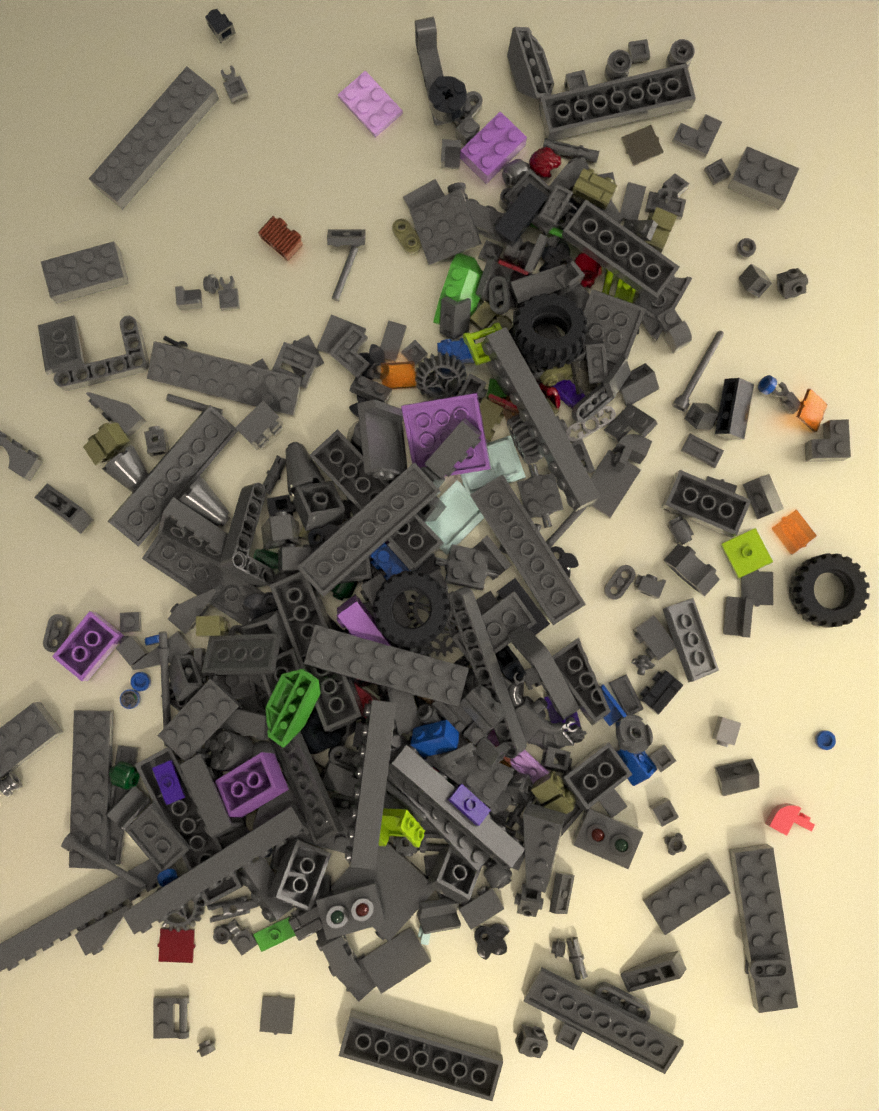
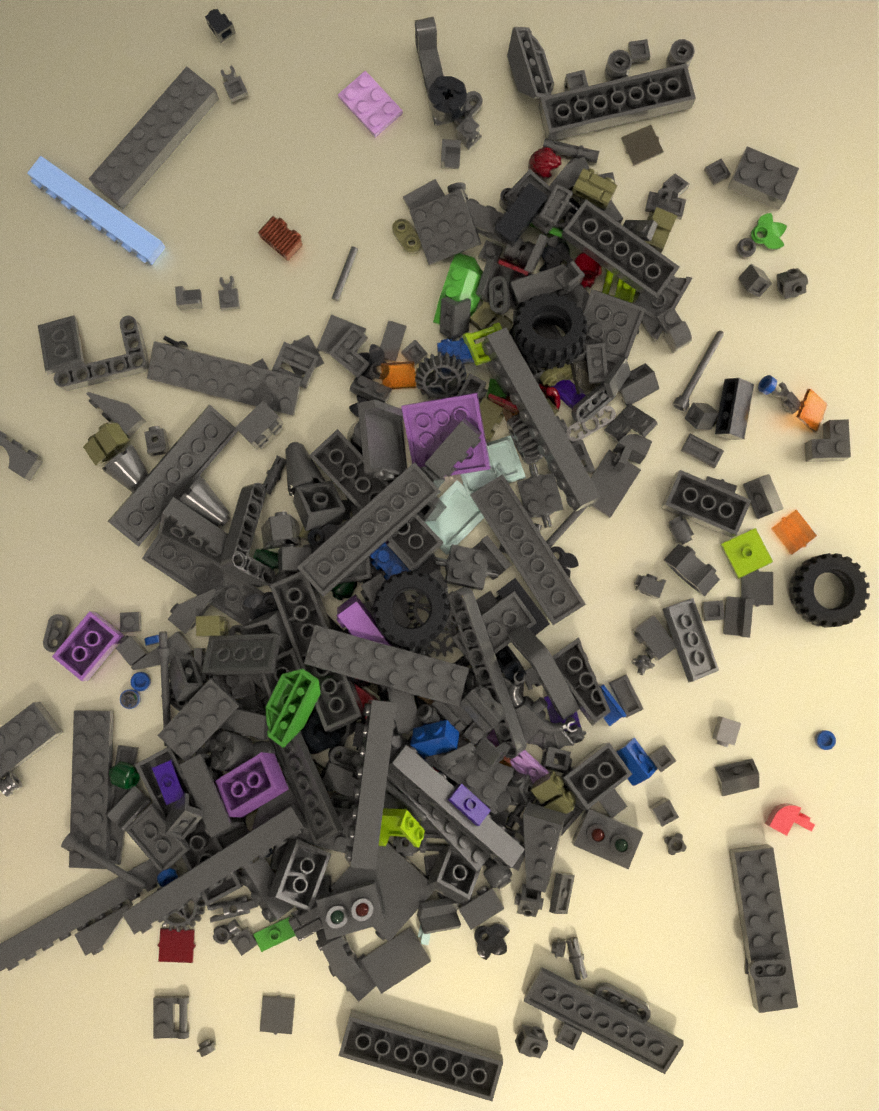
dark grey slope [34,483,93,534] -> none
dark grey brick [41,241,129,304] -> none
dark grey bar [166,394,223,415] -> none
dark grey plate [203,274,219,294] -> none
black brick [266,494,296,517] -> none
dark grey plate [327,229,366,247] -> none
medium lavender brick [460,112,527,184] -> none
dark grey head [502,159,530,187] -> none
dark grey plate [604,565,636,600] -> none
dark grey plate [616,714,653,754] -> none
dark grey tile [620,182,646,221] -> none
dark grey slope [620,951,687,992] -> none
black brick [639,670,683,715] -> none
dark grey plate [643,859,730,935] -> none
dark grey plate [672,114,722,157] -> none
none -> light blue brick [27,156,165,265]
none -> dark grey panel [165,793,203,840]
none -> dark grey plate [702,600,725,621]
none -> bright green plate [751,213,787,250]

